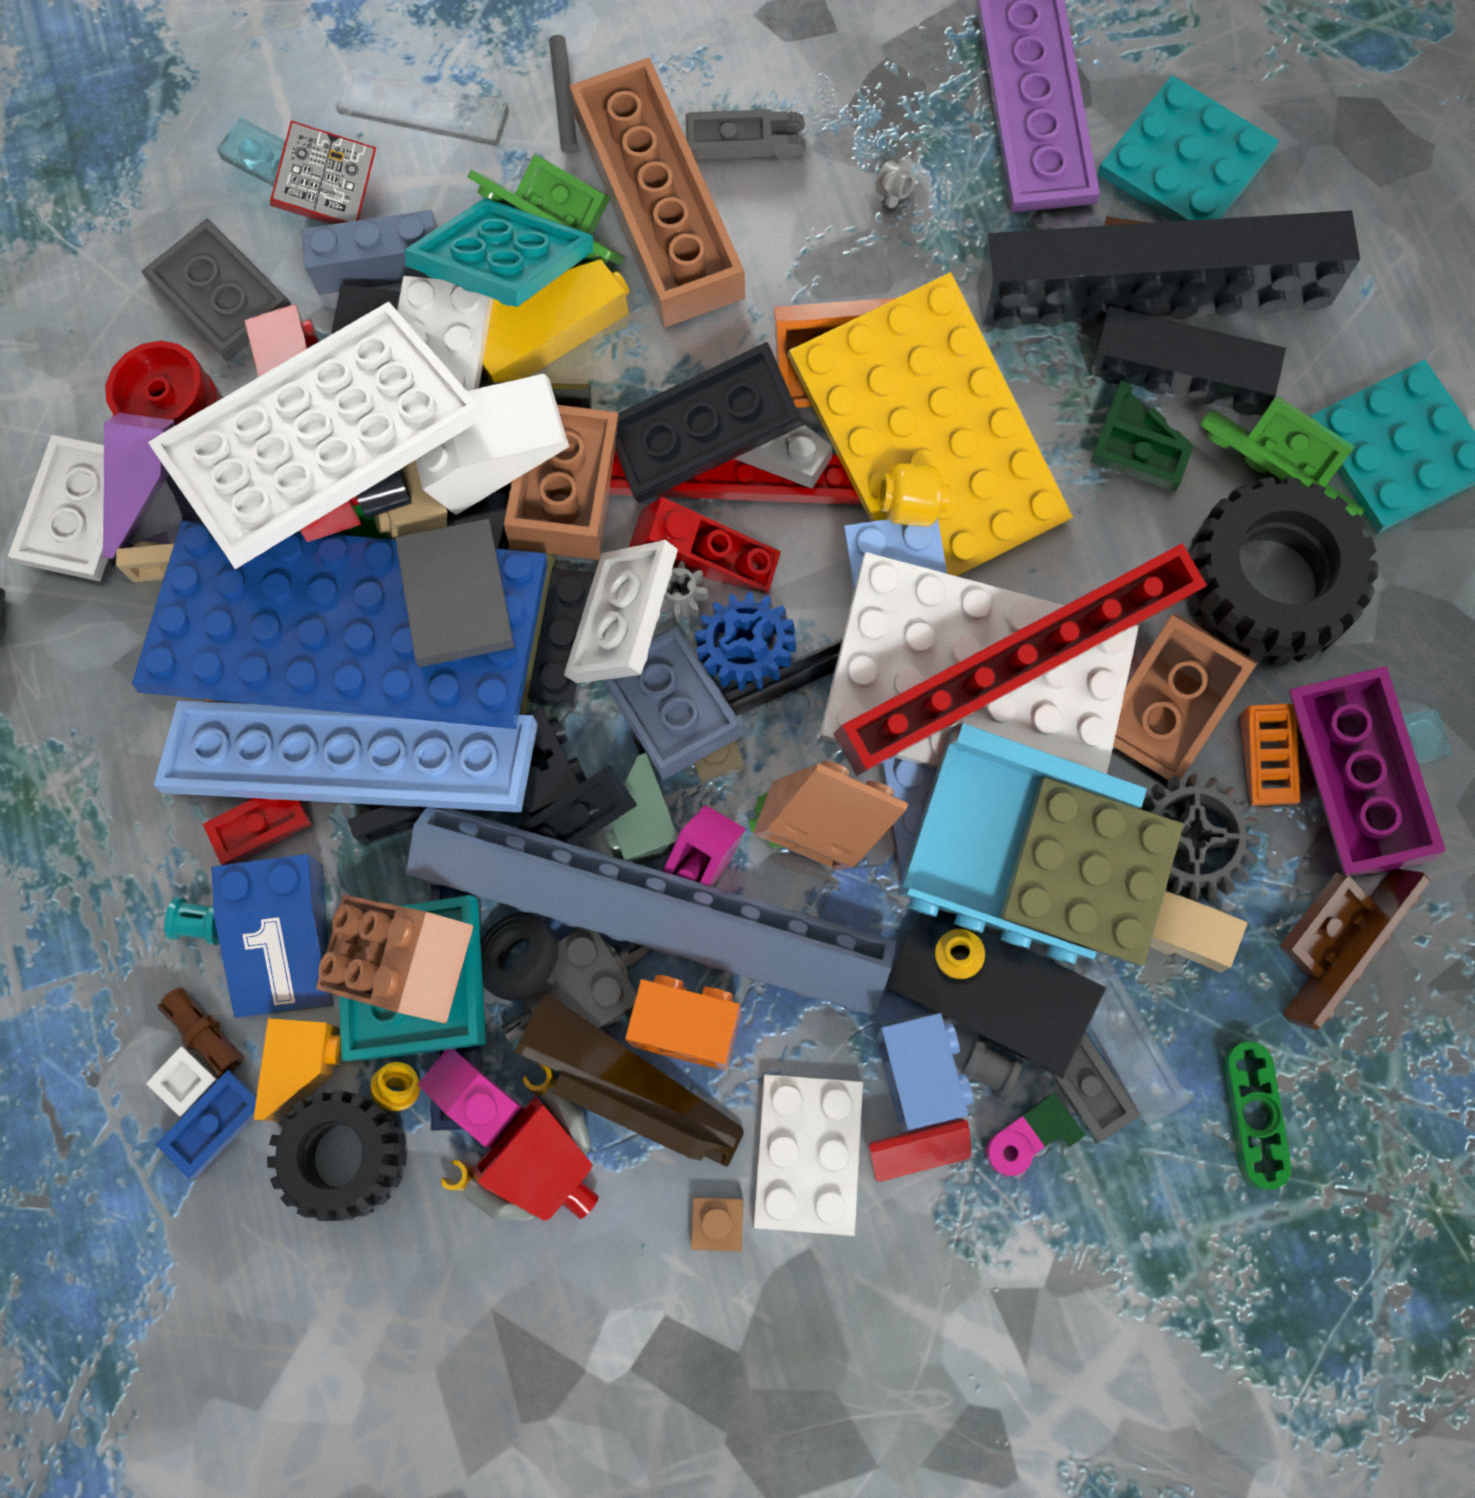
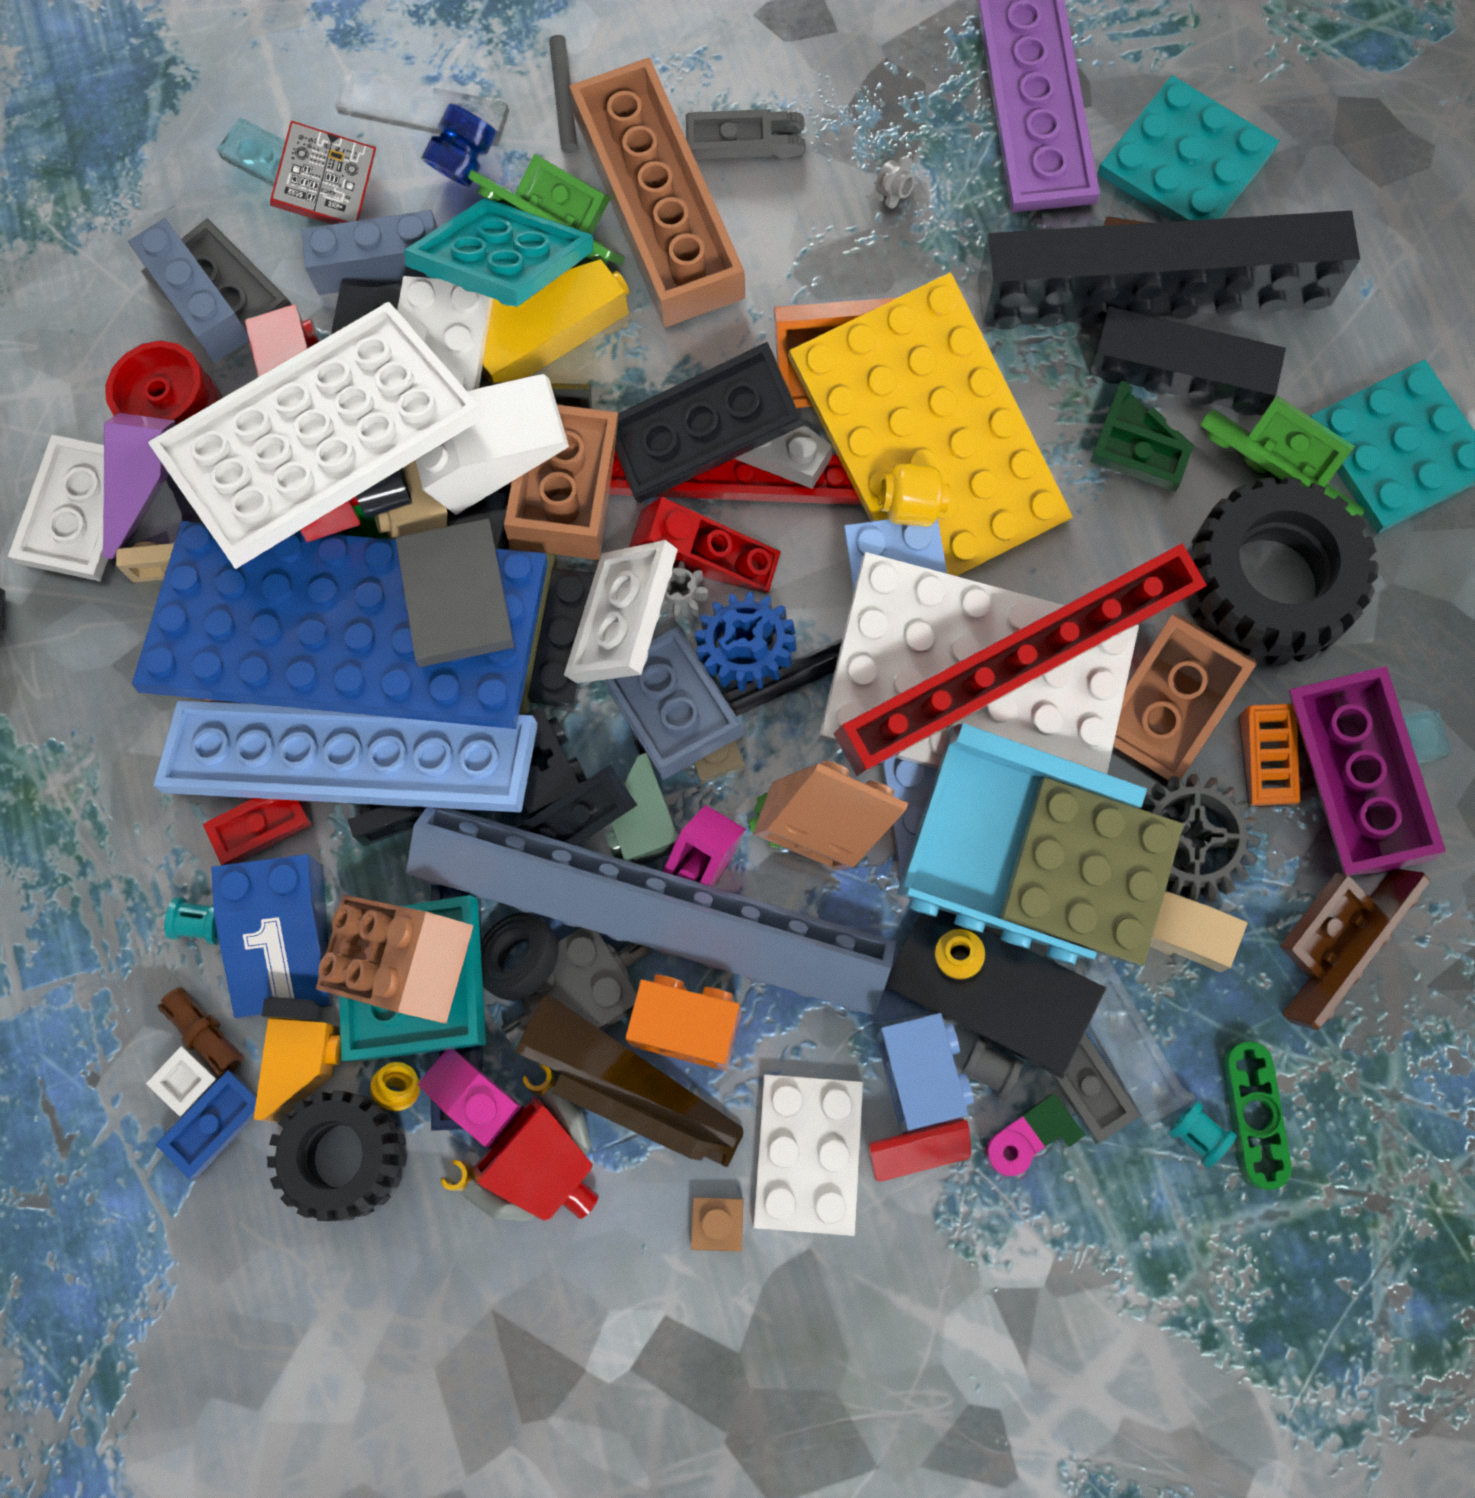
none -> sand blue brick [128,218,249,363]
none -> black tile [262,997,322,1022]
none -> clear blue wheel [420,103,498,188]
none -> teal bush [1167,1101,1237,1169]

